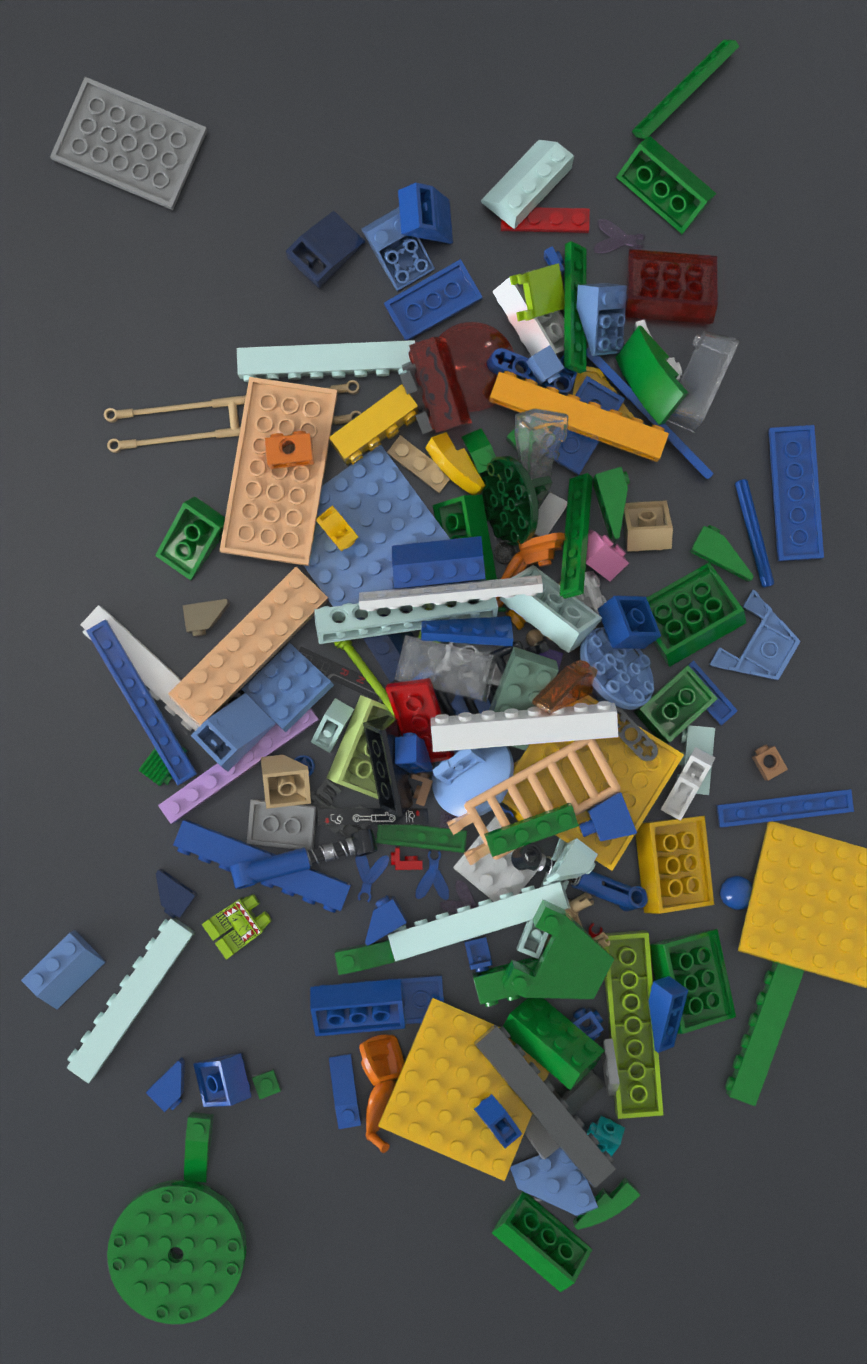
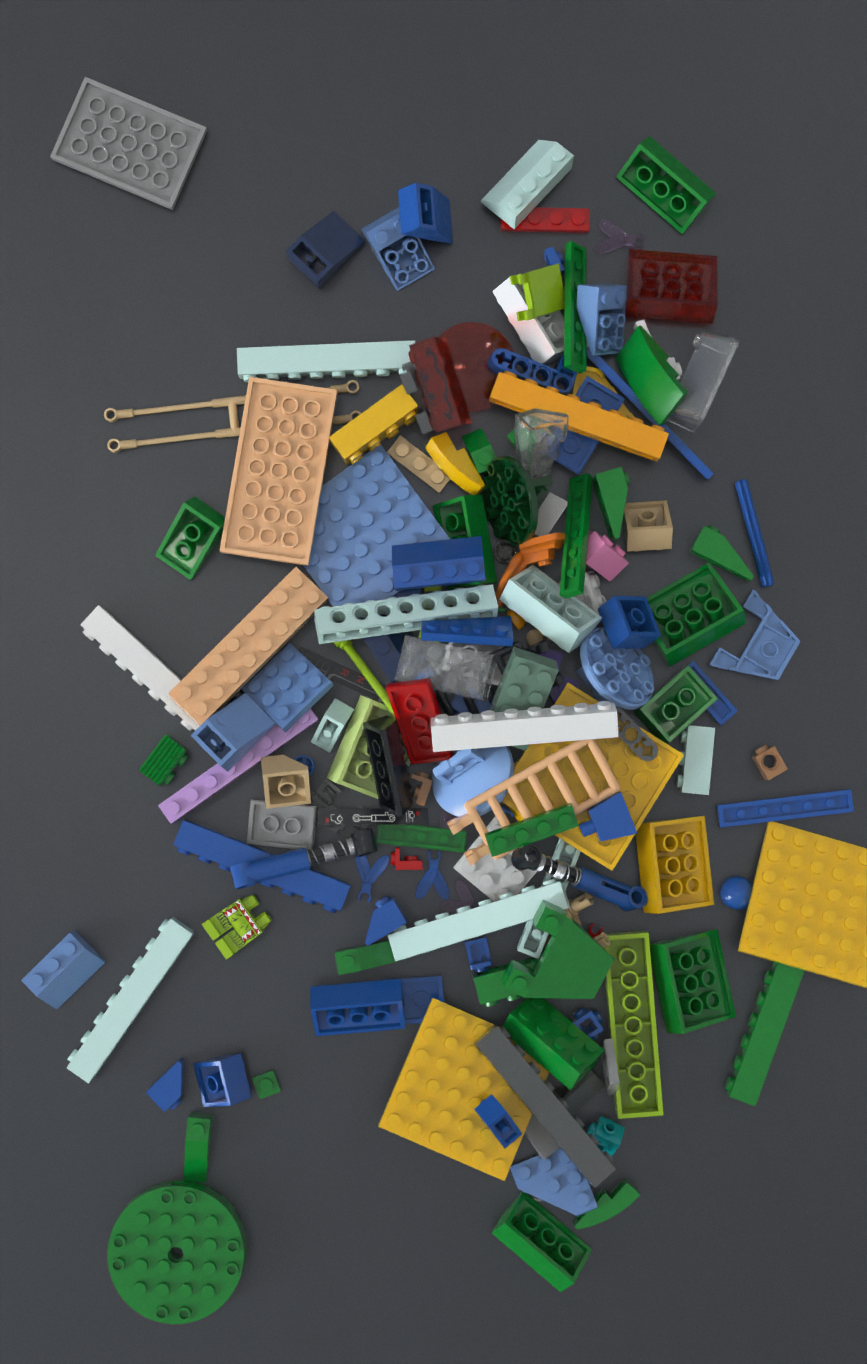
blue tile [86,619,198,786] -> none
dark blue slope [156,869,198,918] -> none
dark tan slope [183,599,230,637] -> none
orange brick [265,431,314,469] -> none
yellow brick [316,505,359,551] -> none
blue slope [329,1053,362,1129] -> none
white plate [359,575,543,611] -> none
orange piece [359,1035,404,1153] -> none
blue plate [384,259,483,341] -> none
blue slope [395,733,432,774] -> none
medium blue brick [526,345,564,385] -> none
clear orange slope [532,660,598,714] -> none
light aqua slope [546,838,598,882] -> none
green tile [632,40,739,139] -> none
blue slope [649,976,688,1053] -> none
white slope [661,747,715,821] -> none
blue plate [768,425,824,561] -> none

